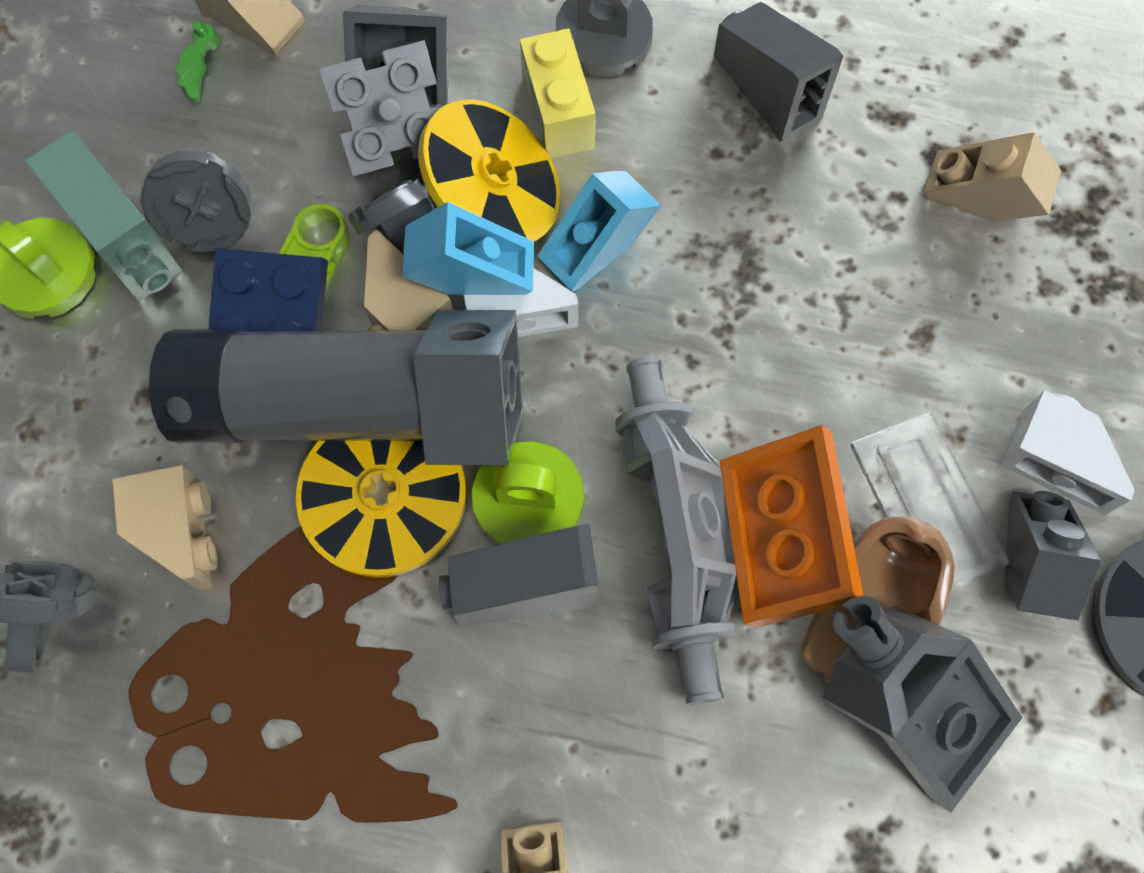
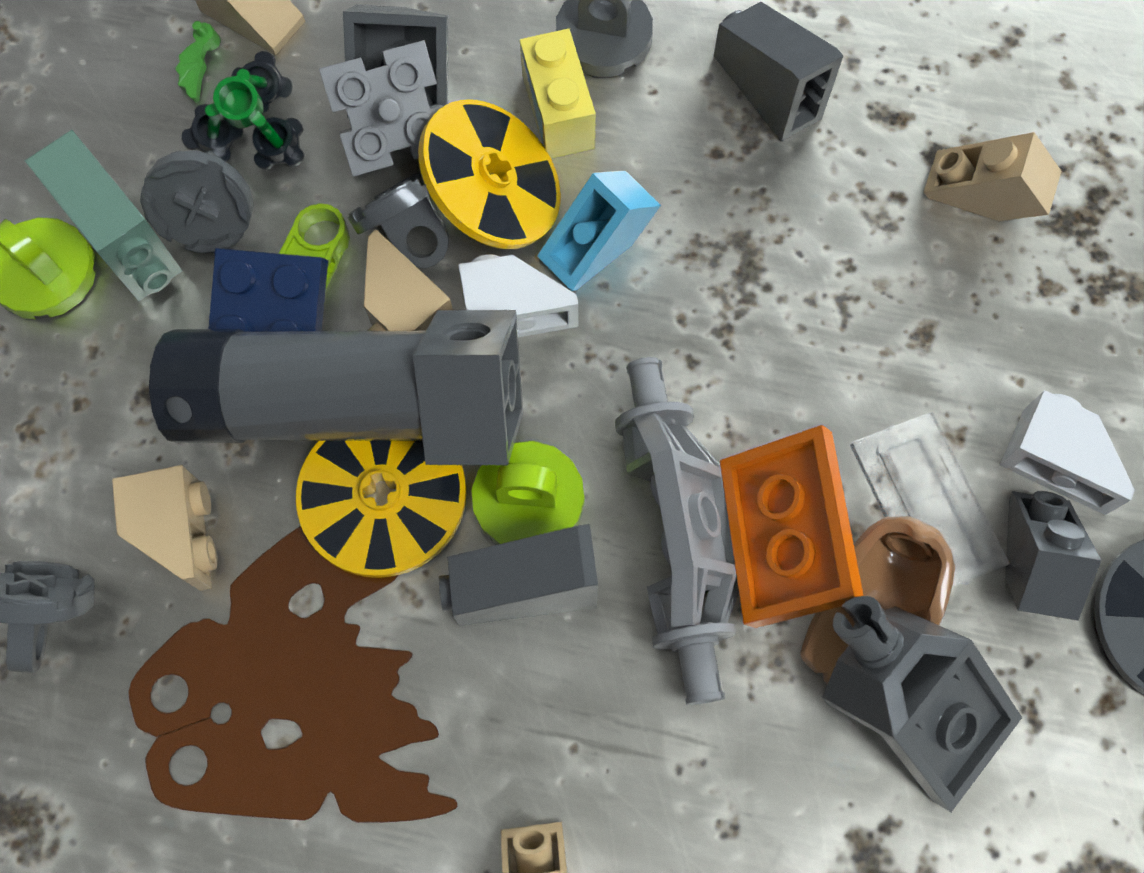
medium azure slope [402,202,534,295] -> none
none -> black plant [181,51,304,170]

